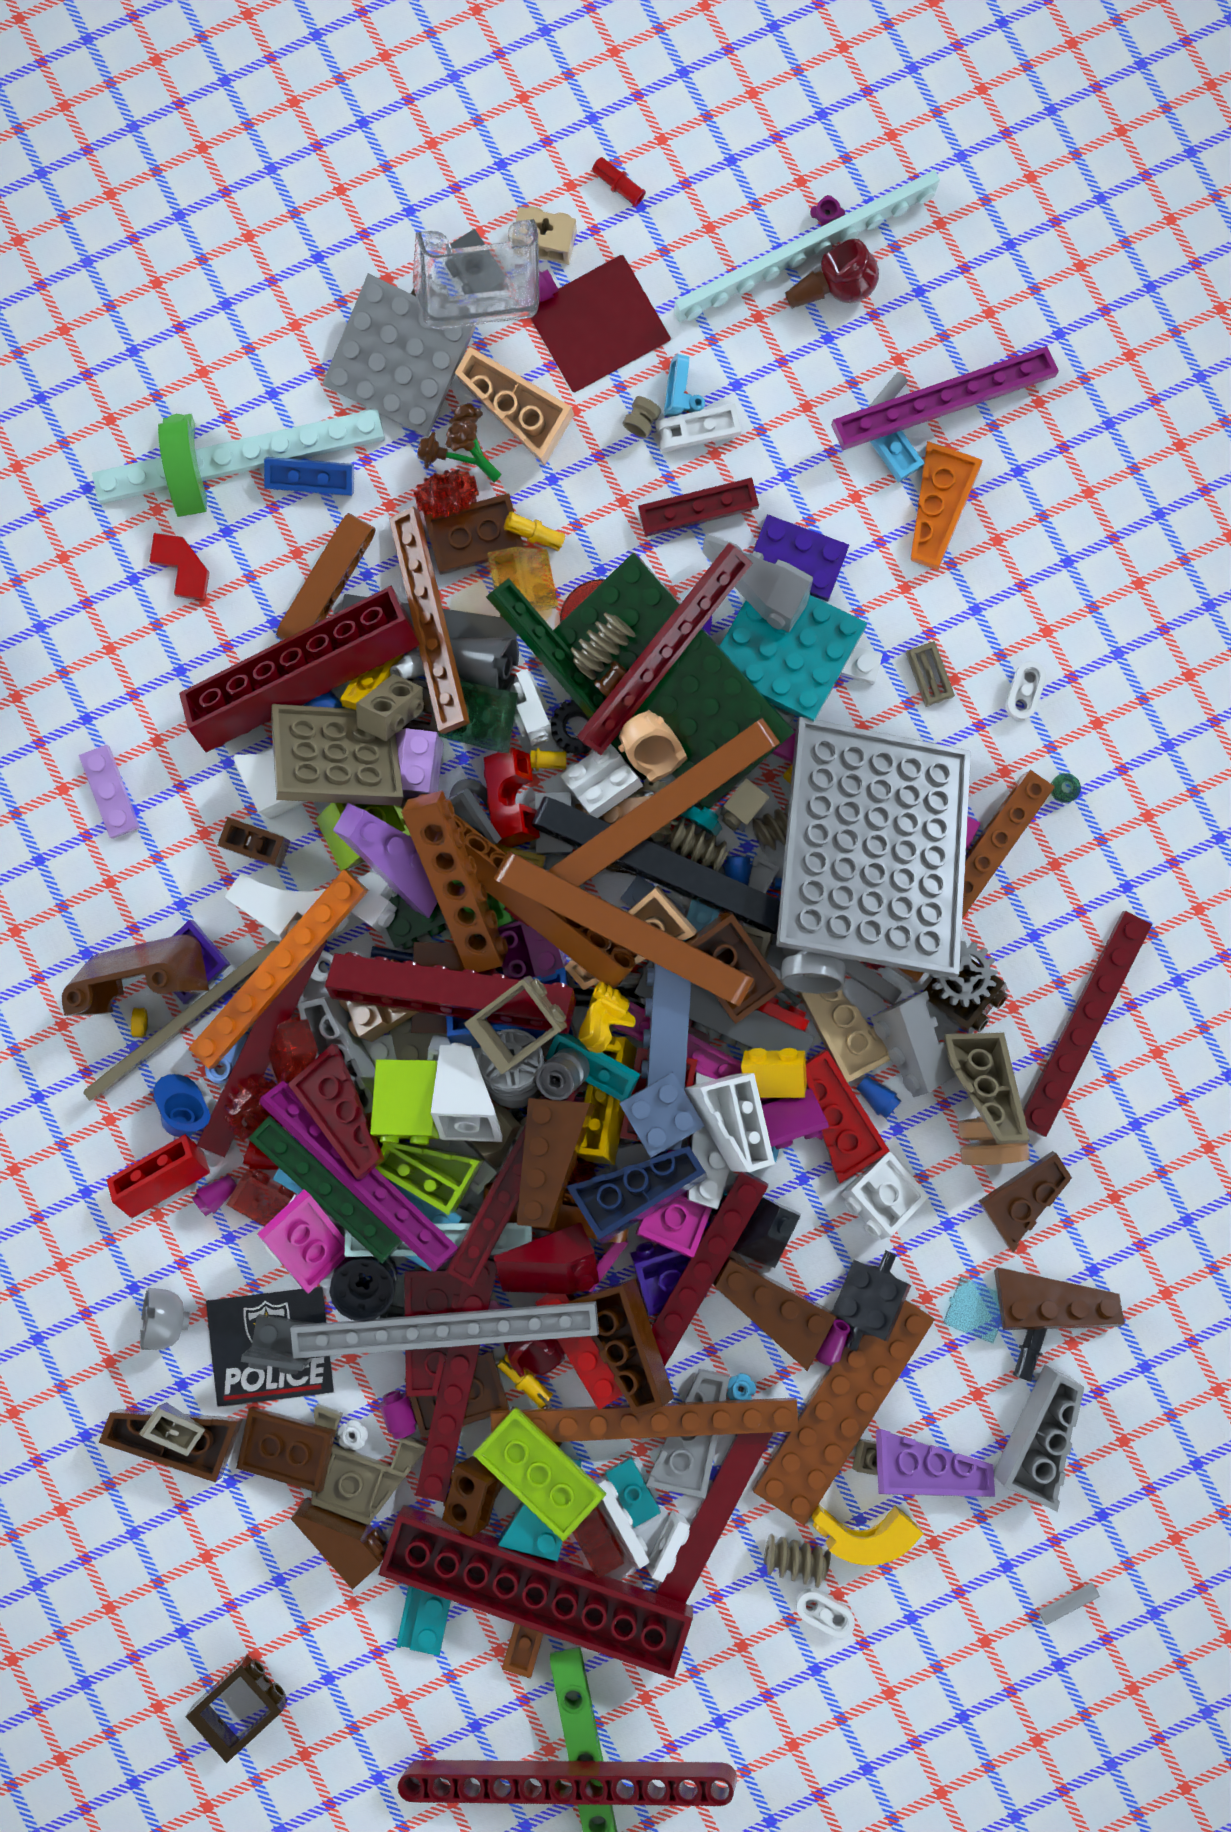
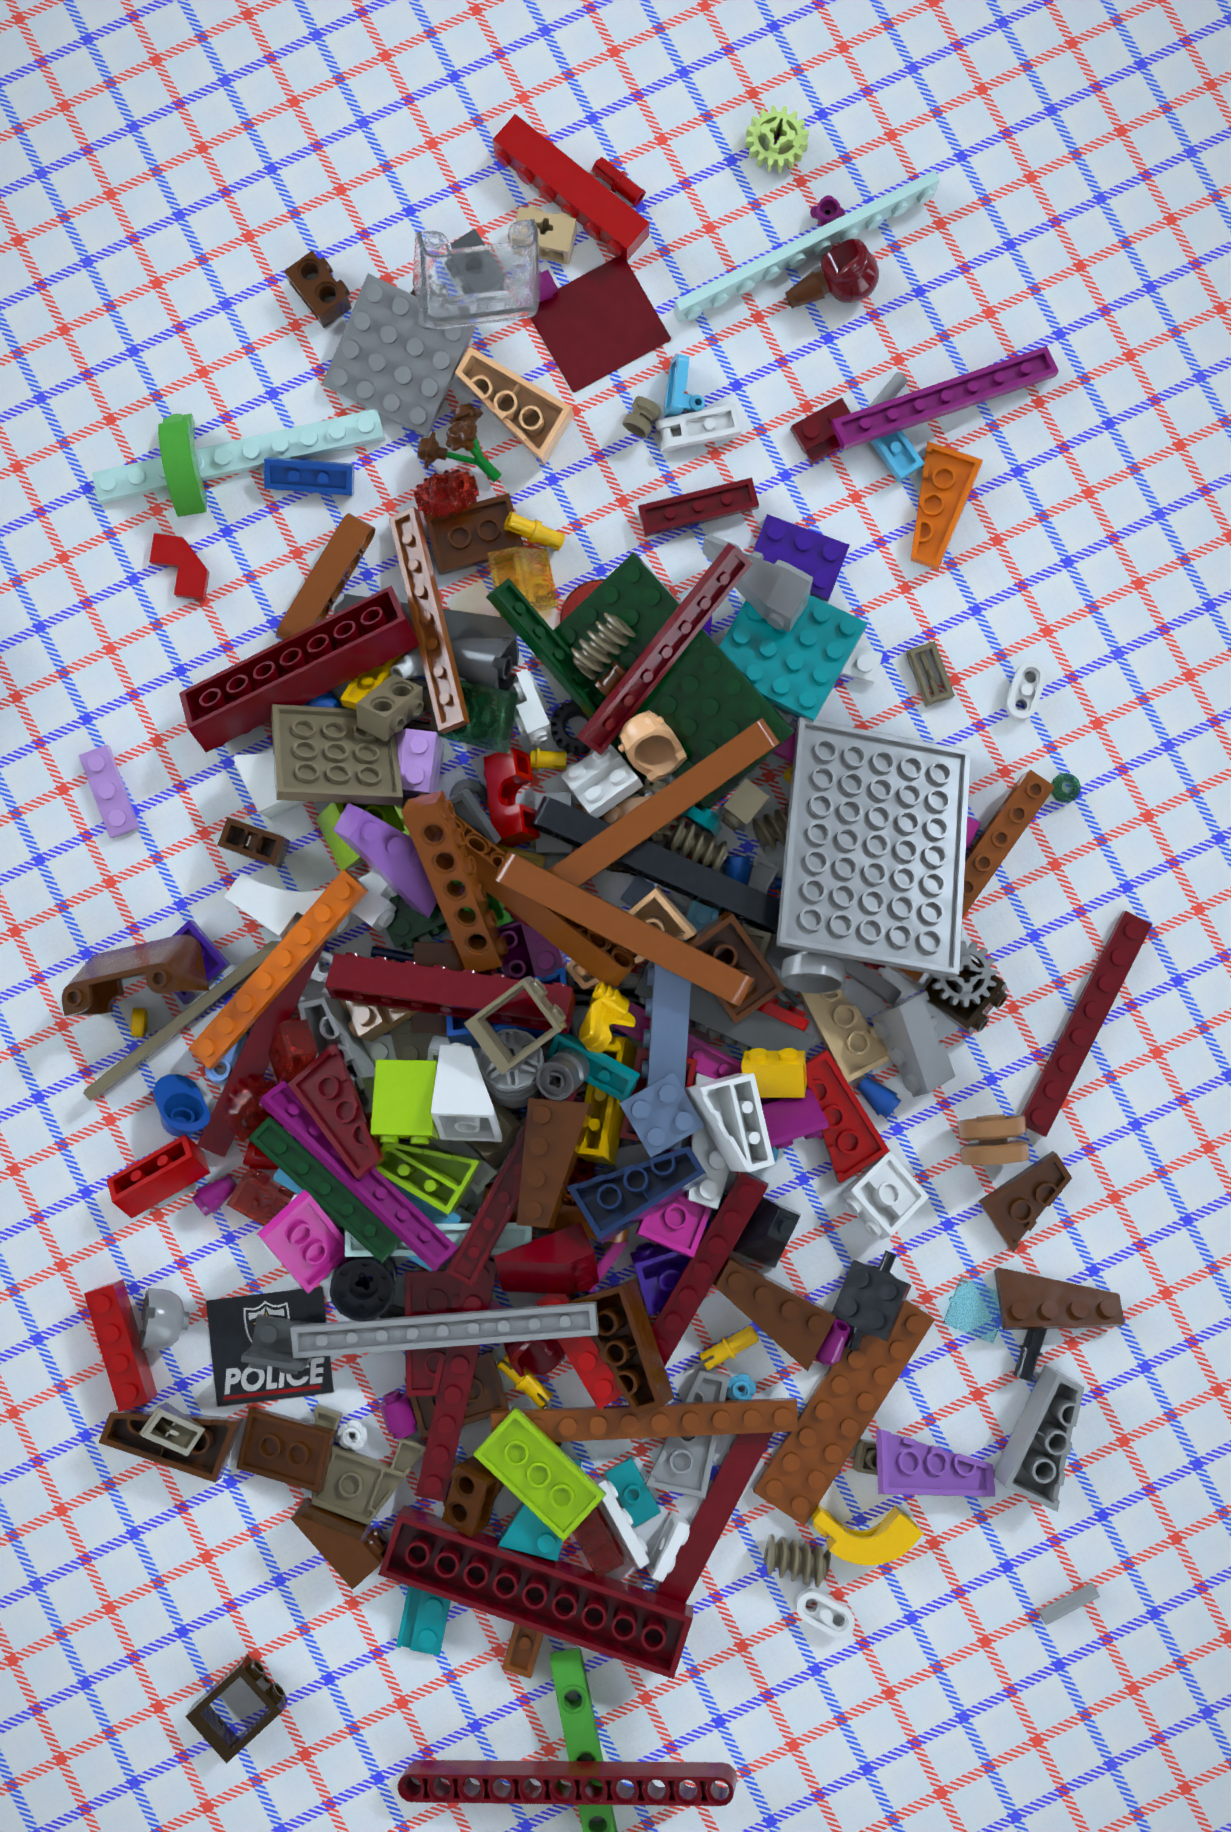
dark tan wedge [944,1032,1030,1144] -> none
none -> red brick [84,1279,158,1412]
none -> reddish brown brick [284,251,352,328]
none -> red brick [493,114,650,261]
none -> yellow axle [699,1326,759,1371]
none -> yellowish green gear [745,105,809,173]
none -> dark red plate [790,398,851,465]

